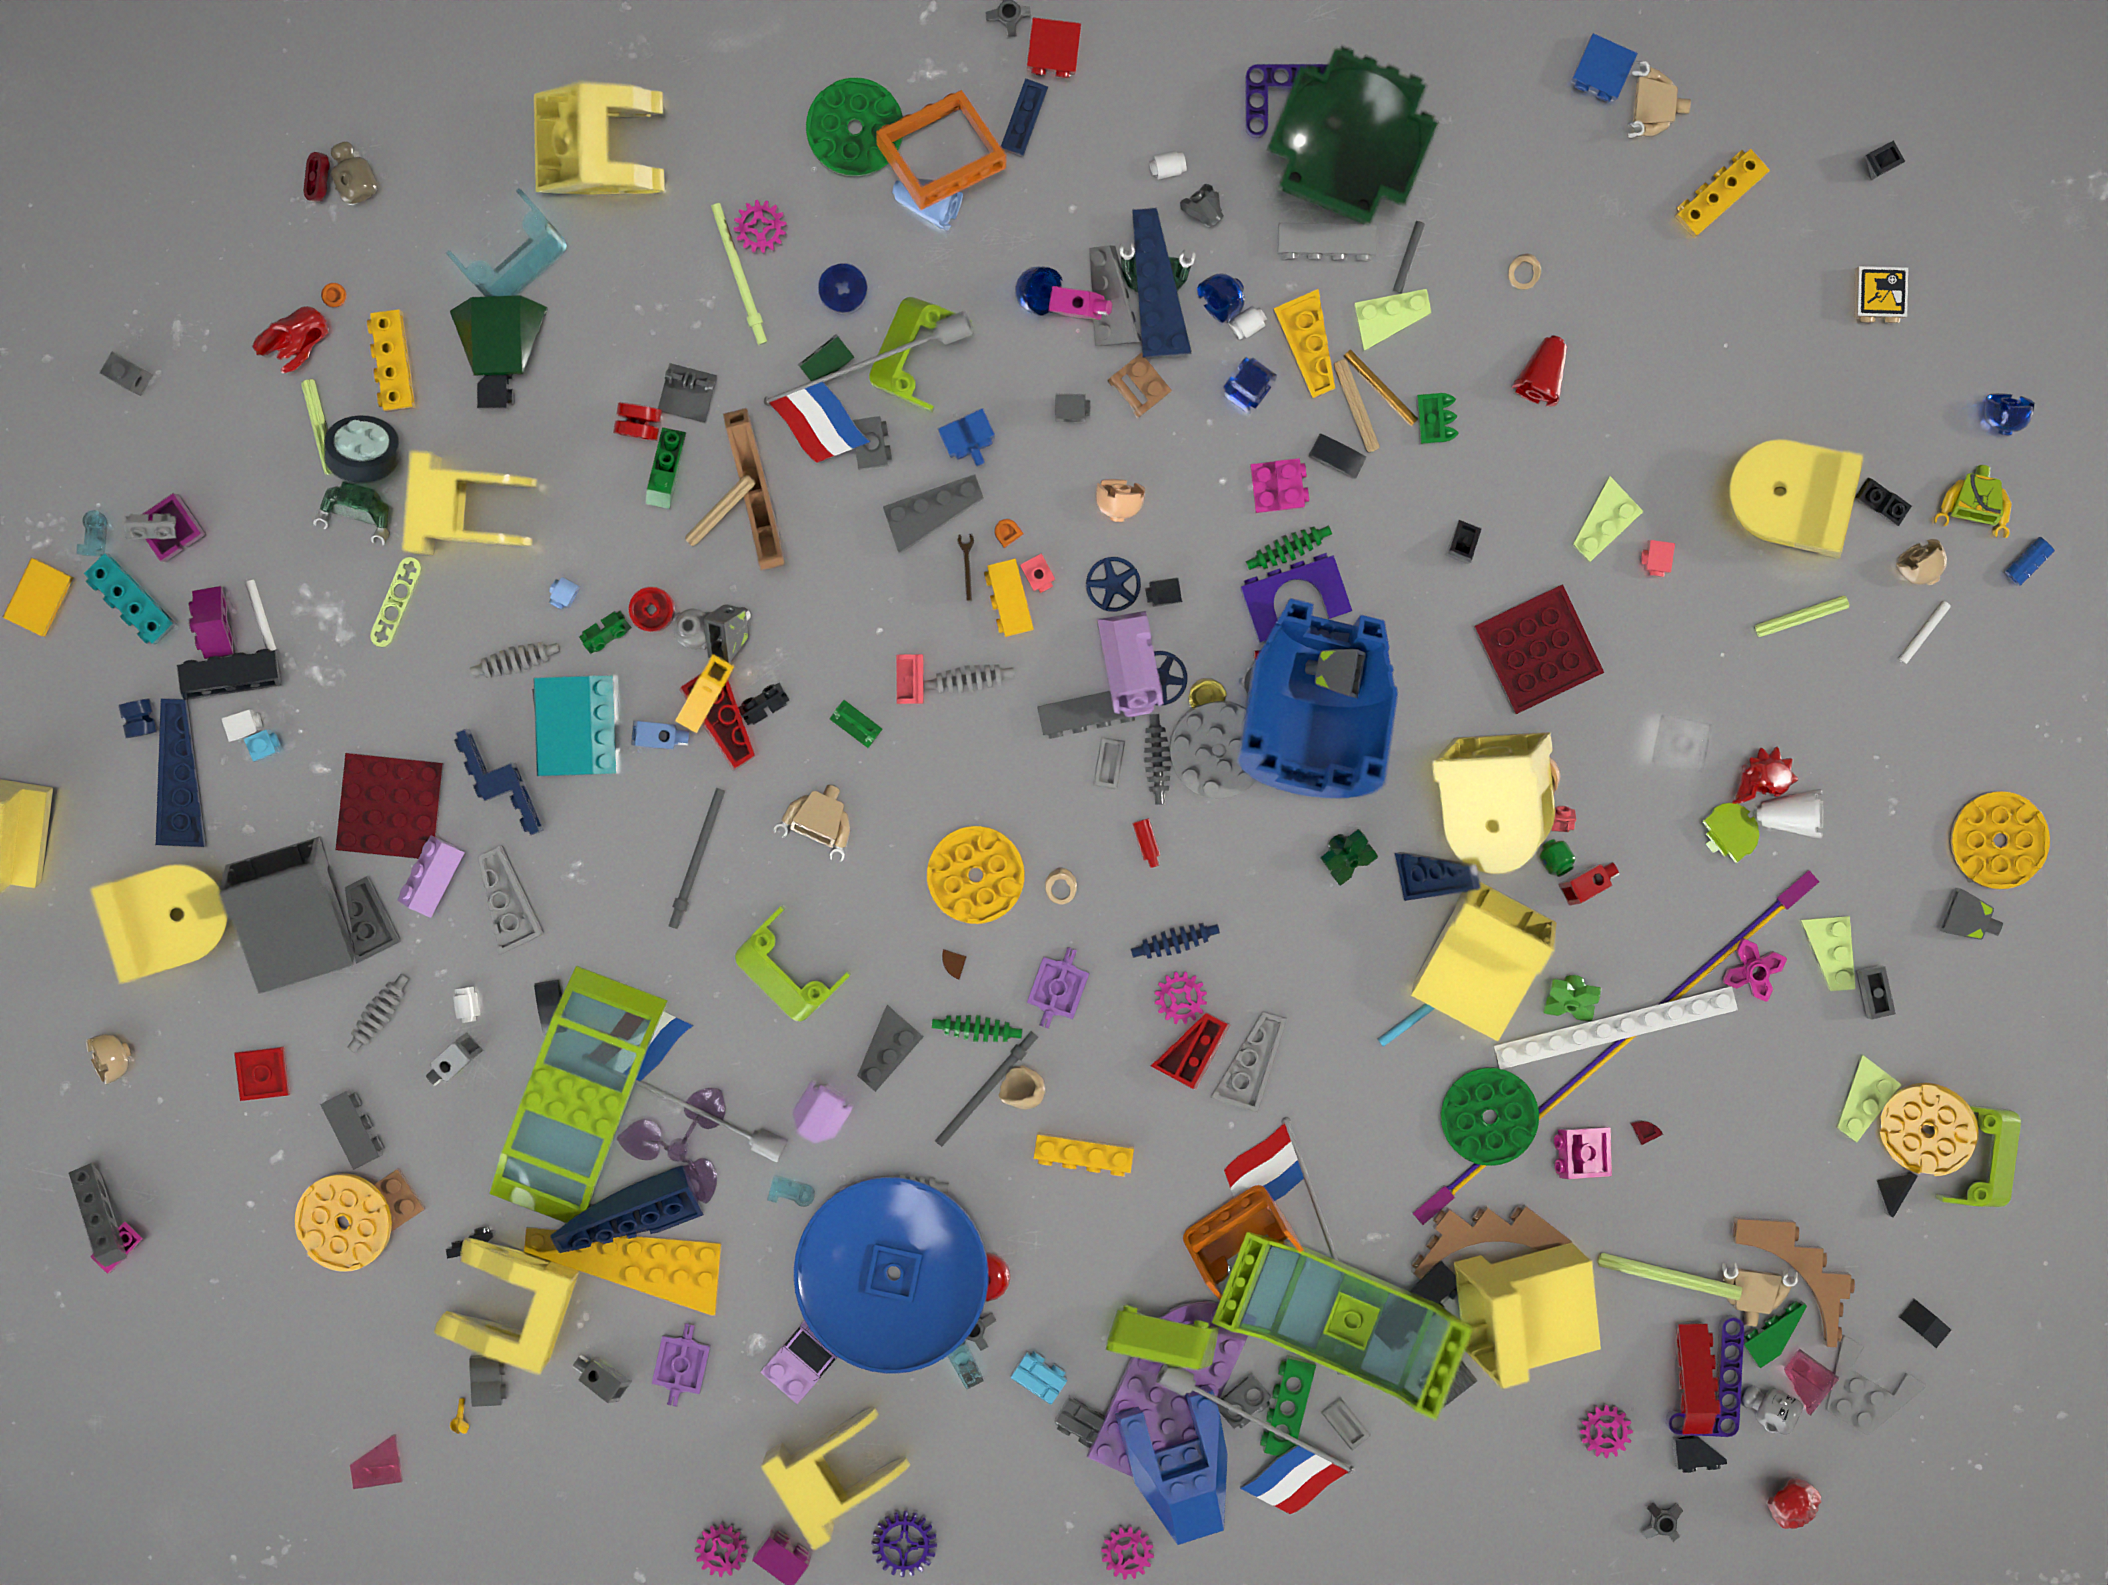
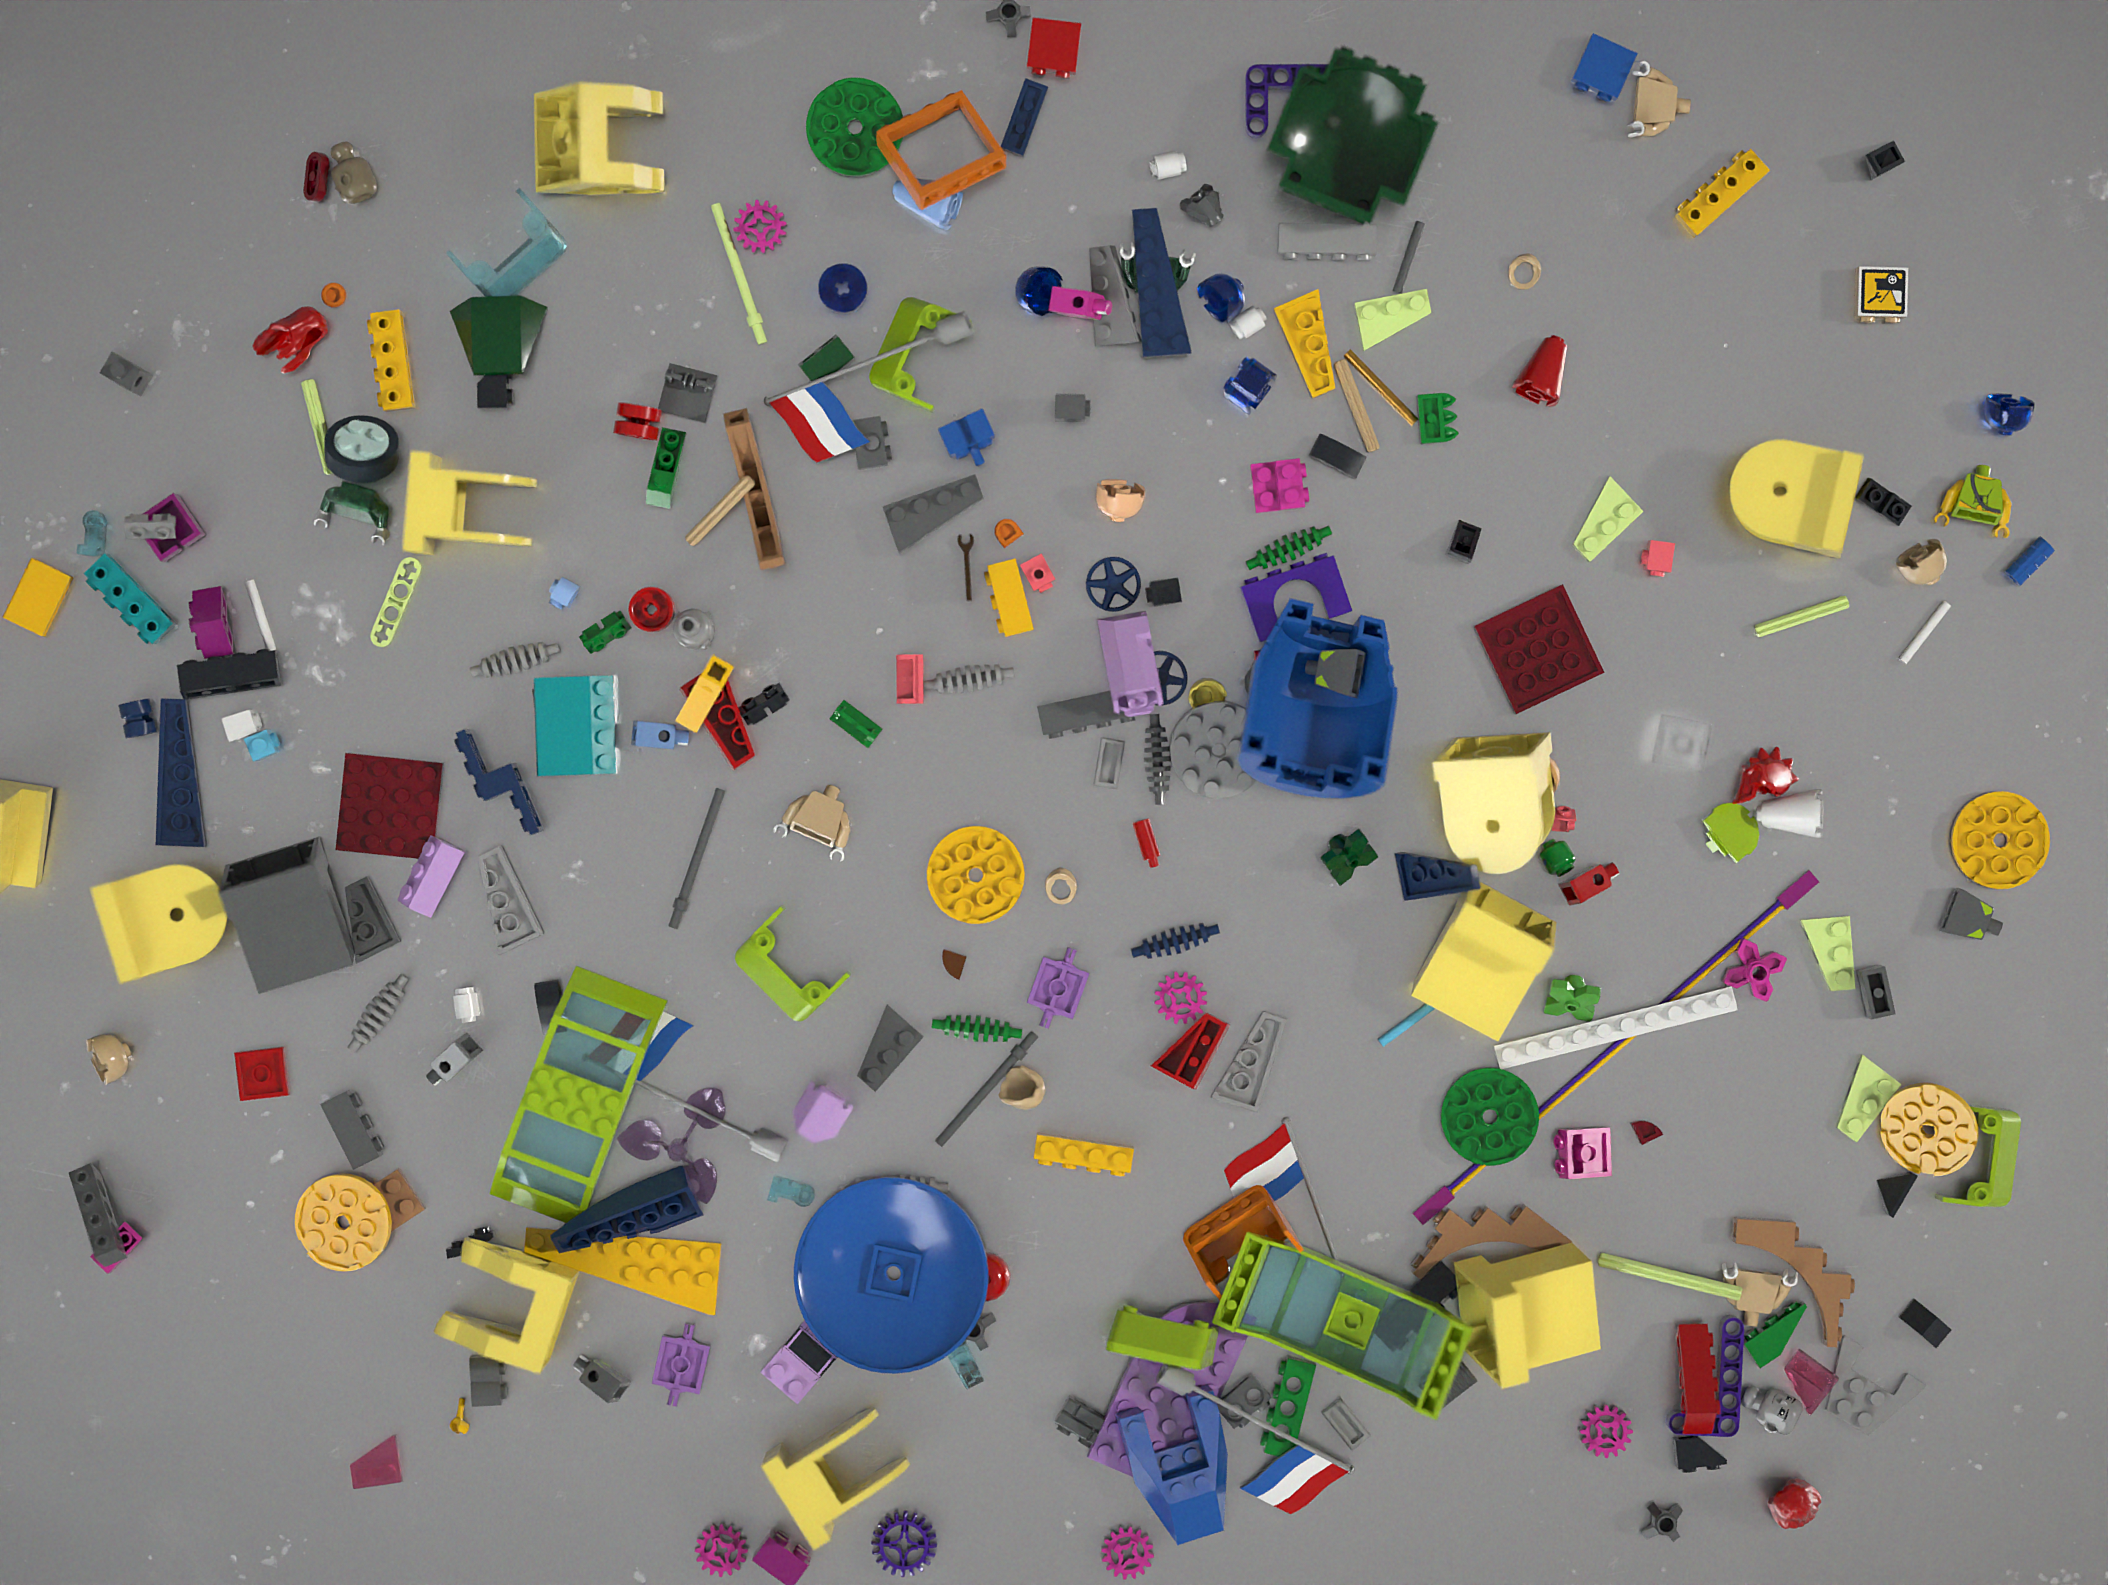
dark grey torso [703,604,751,663] -> none
medium azure brick [1010,1351,1067,1405] -> none
medium nougat plate [1107,353,1172,418] -> none

